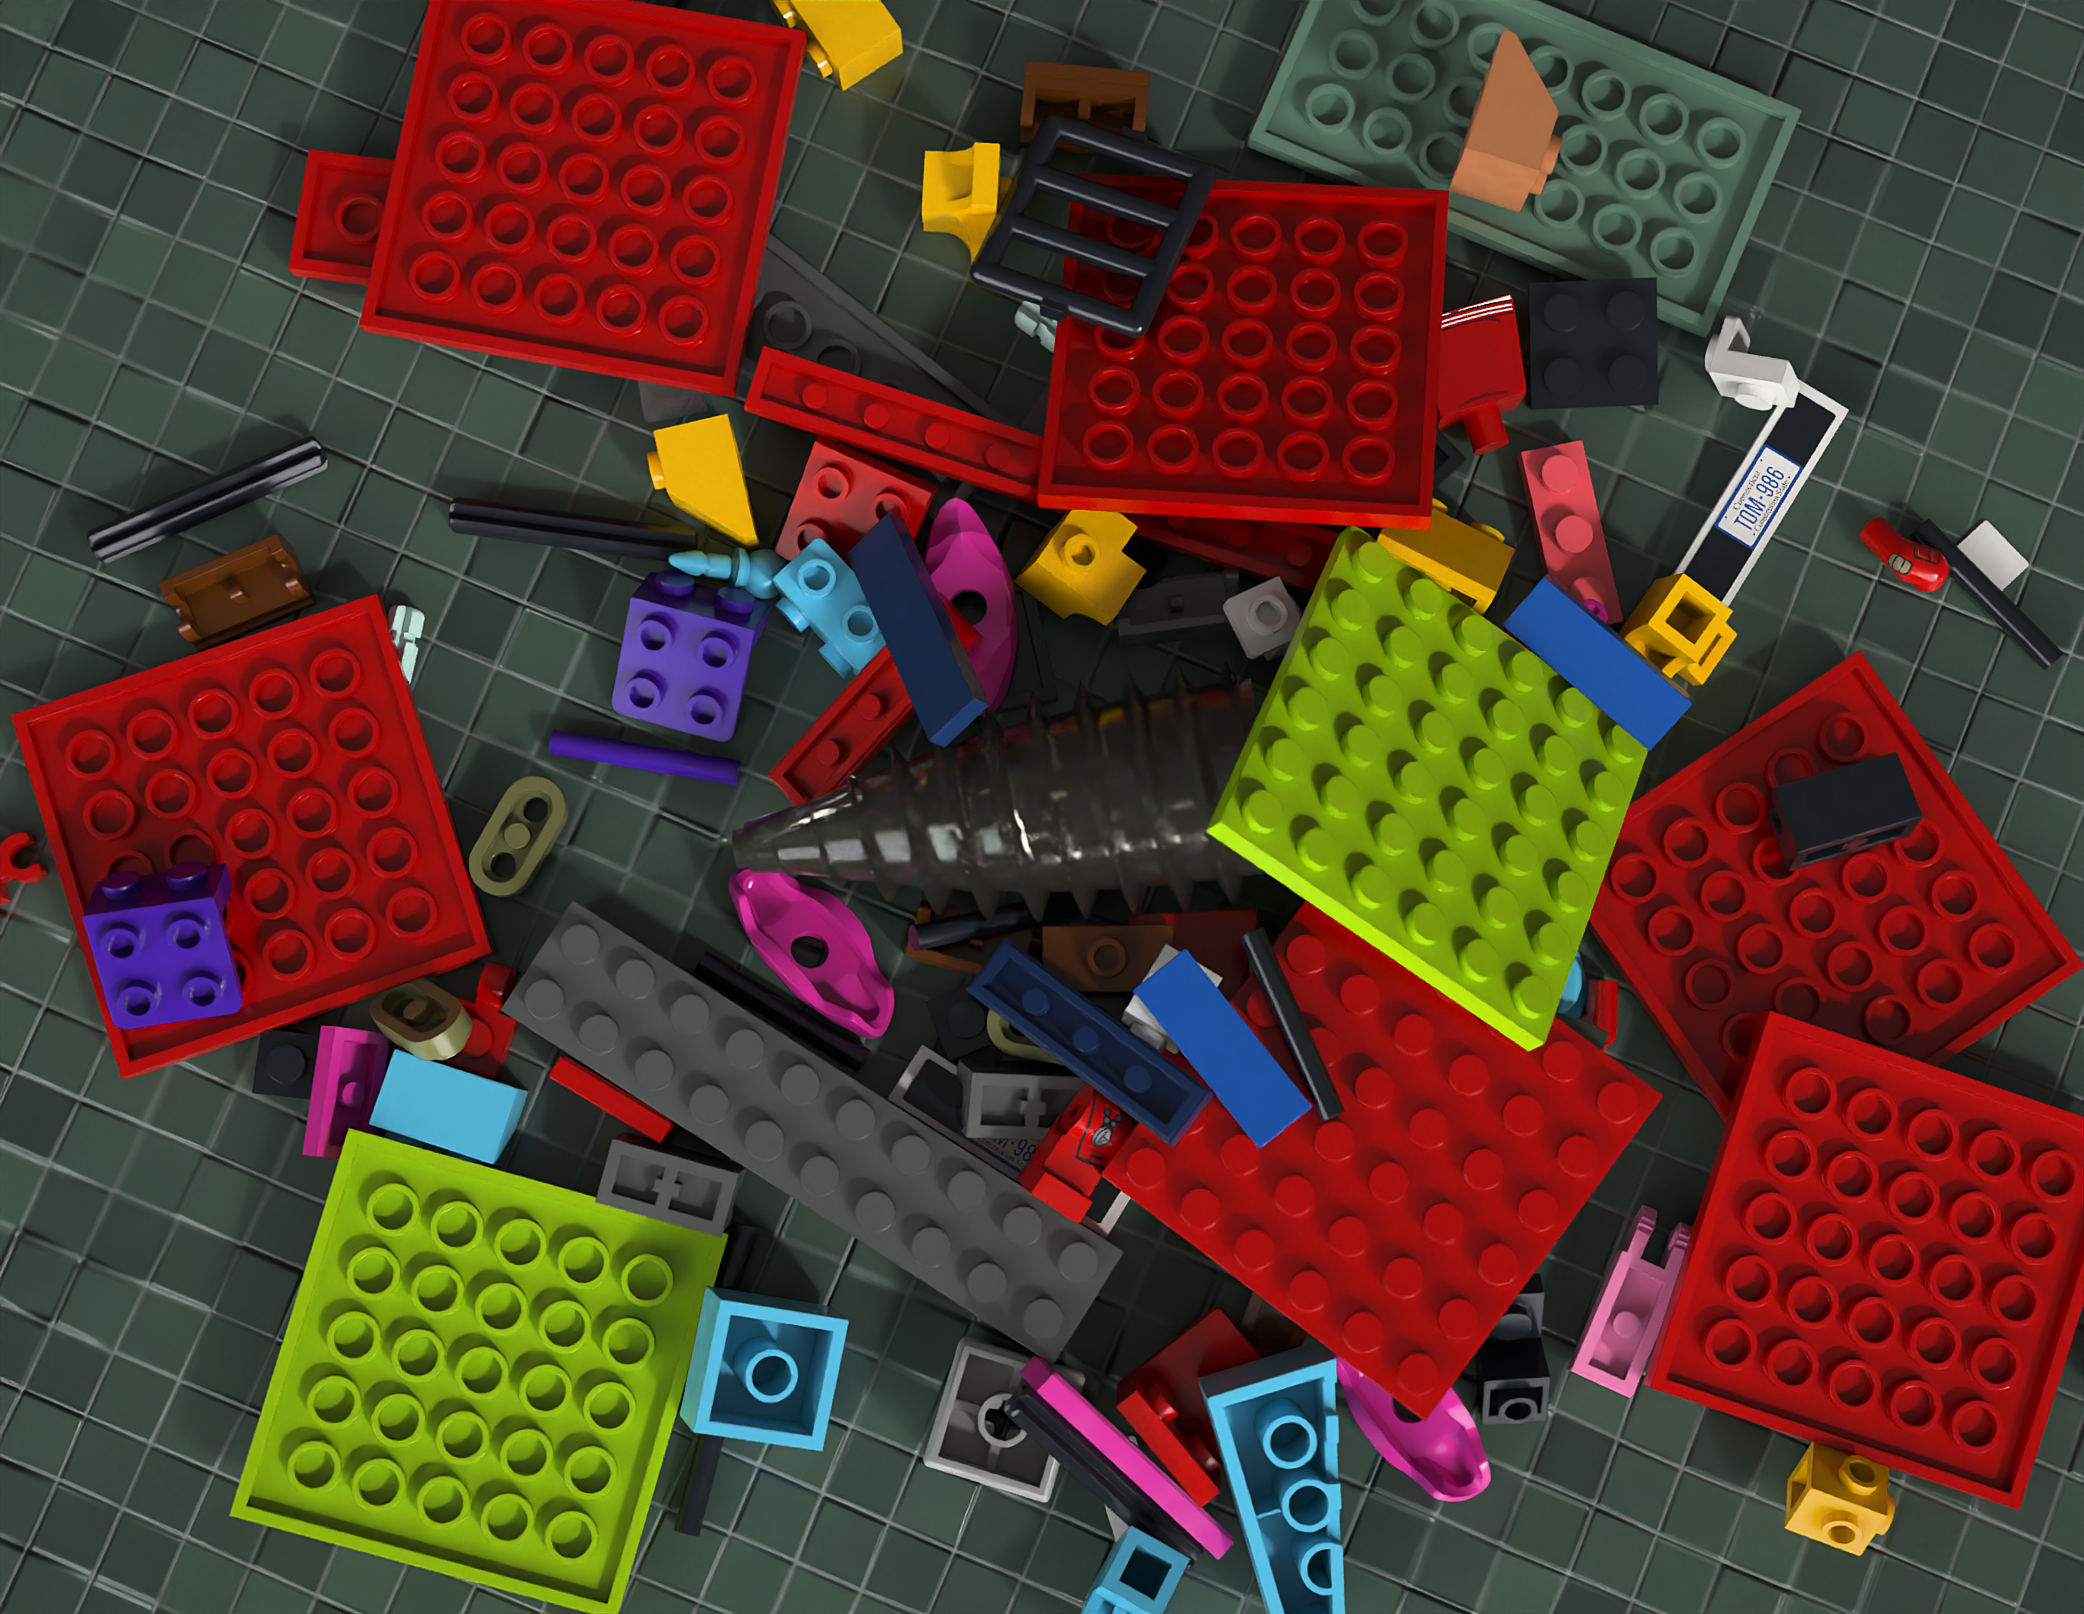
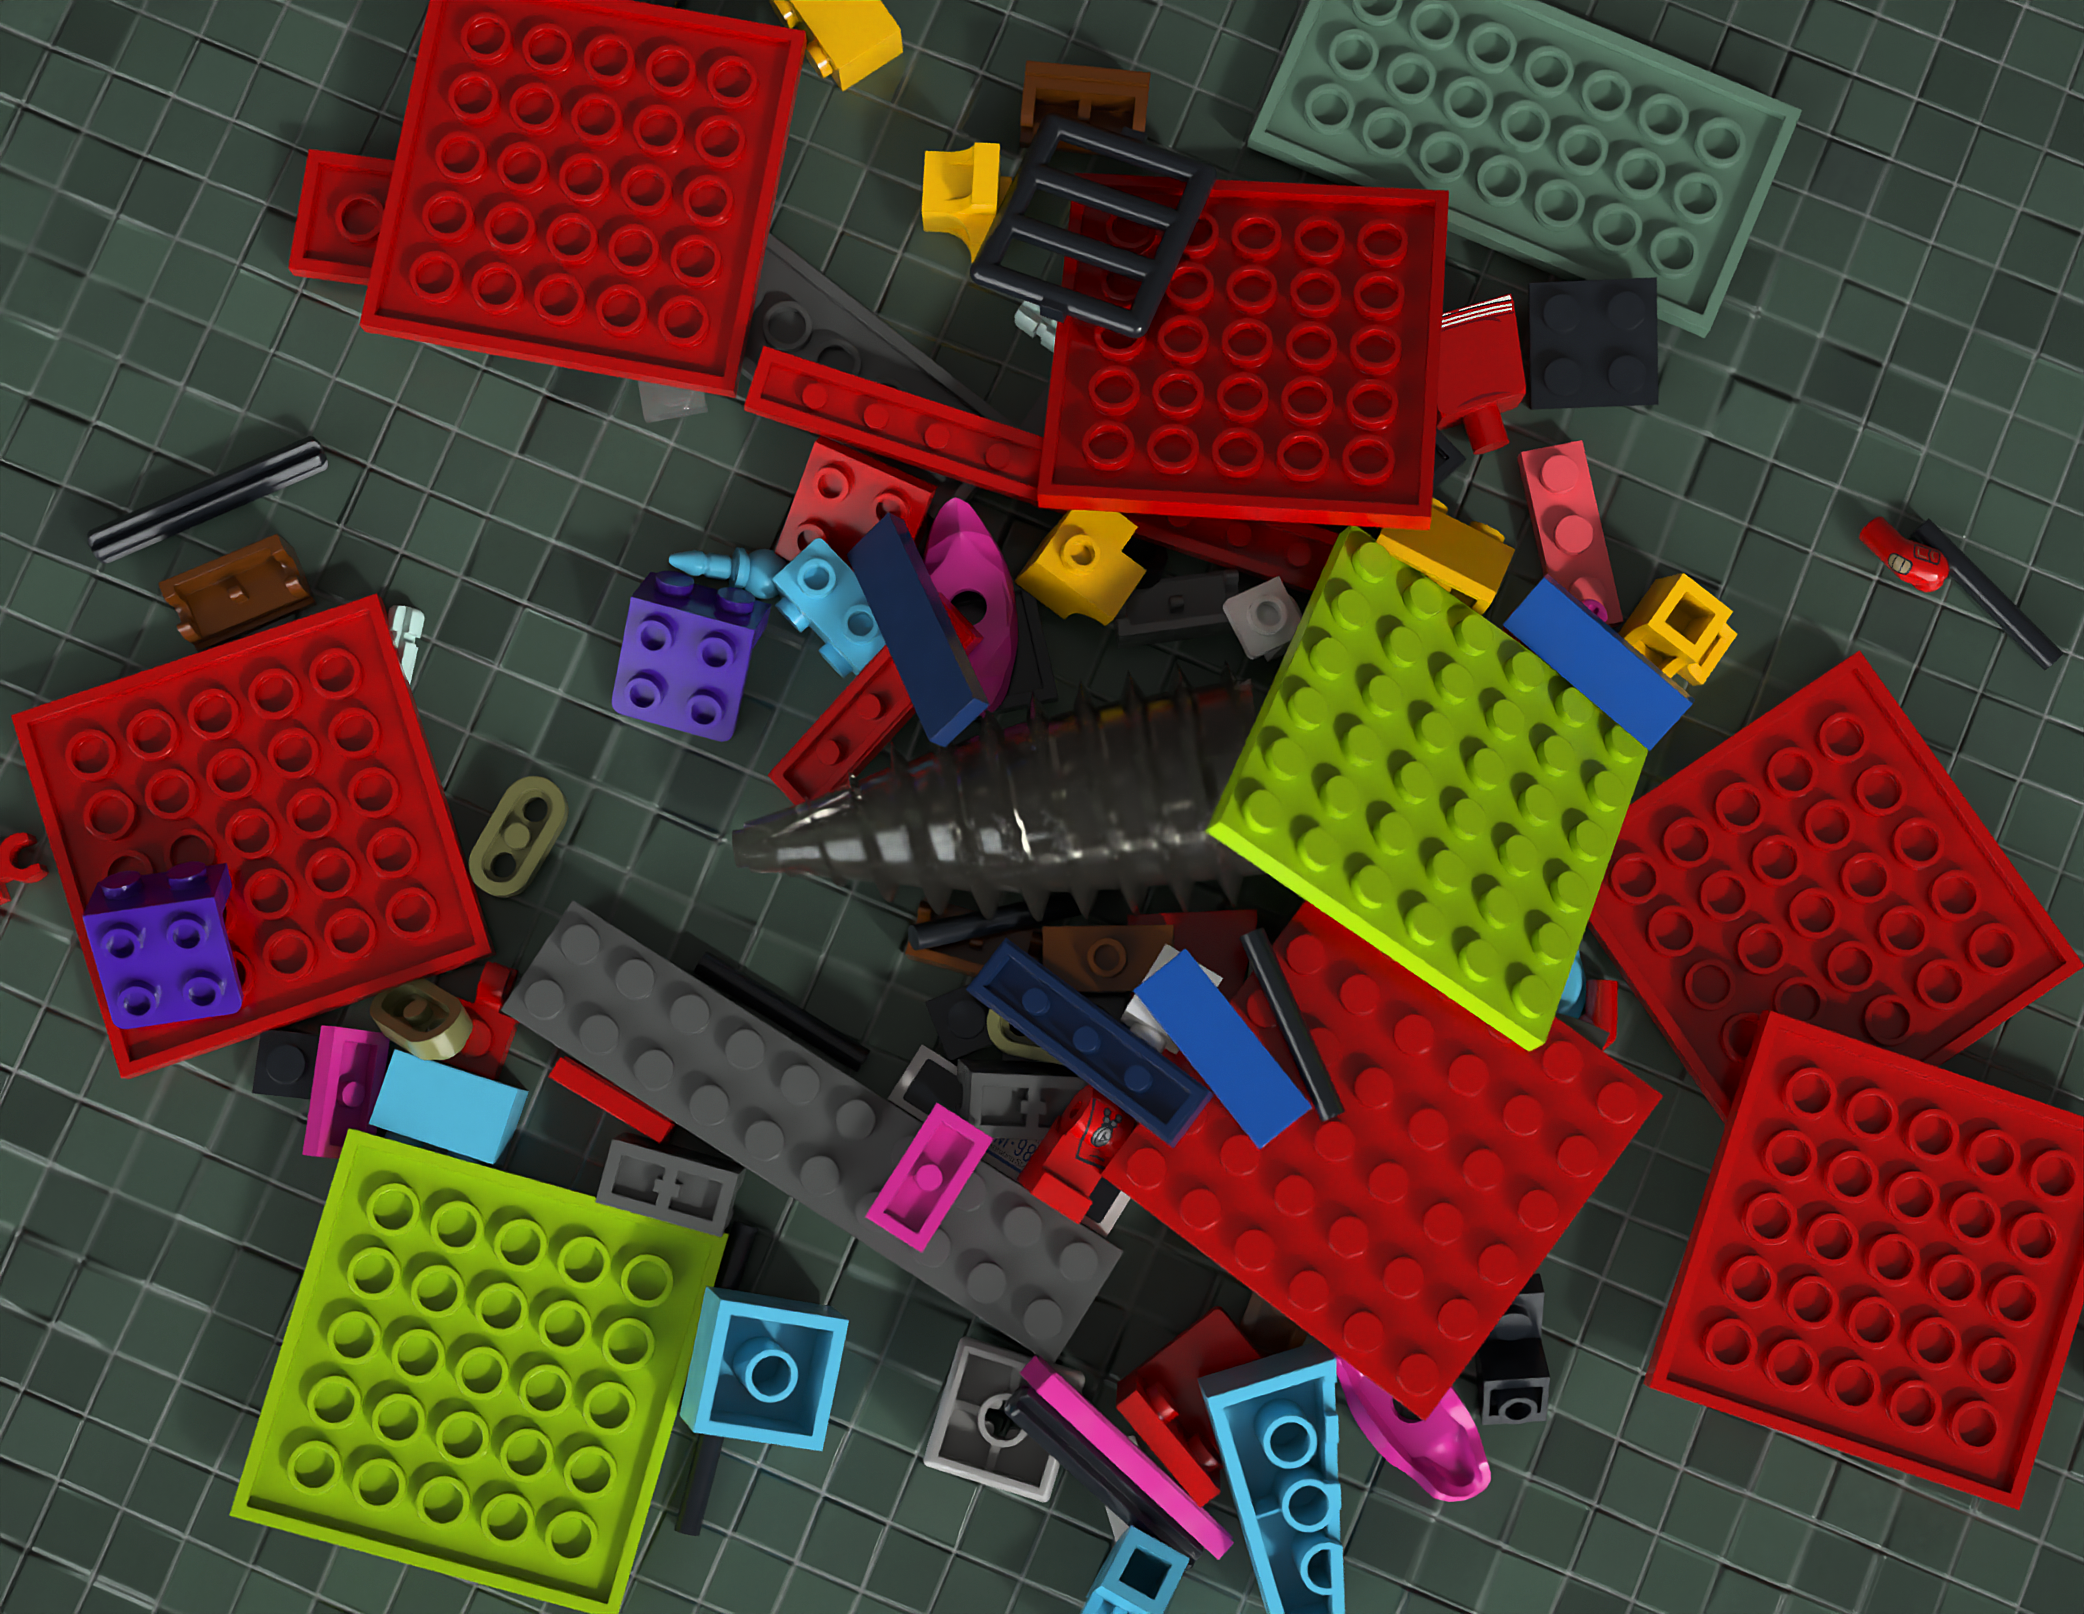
black axle [449,497,698,562] -> none
dark purple bar [549,729,742,786] -> none
yellow slope [647,414,761,551] -> none
dark pink piece [728,862,895,1039] -> none
nougat slope [1448,29,1563,213] -> none
bright pink hinge [1567,1205,1693,1398] -> none
tile [1671,379,1849,607] -> none
white bracket [1705,316,1800,410] -> none
black hinge [1767,752,1923,872] -> none
yellow brick [1785,1442,1895,1556] -> none
white sticker [1957,521,2029,591] -> none
none -> dark pink plate [865,1103,993,1253]

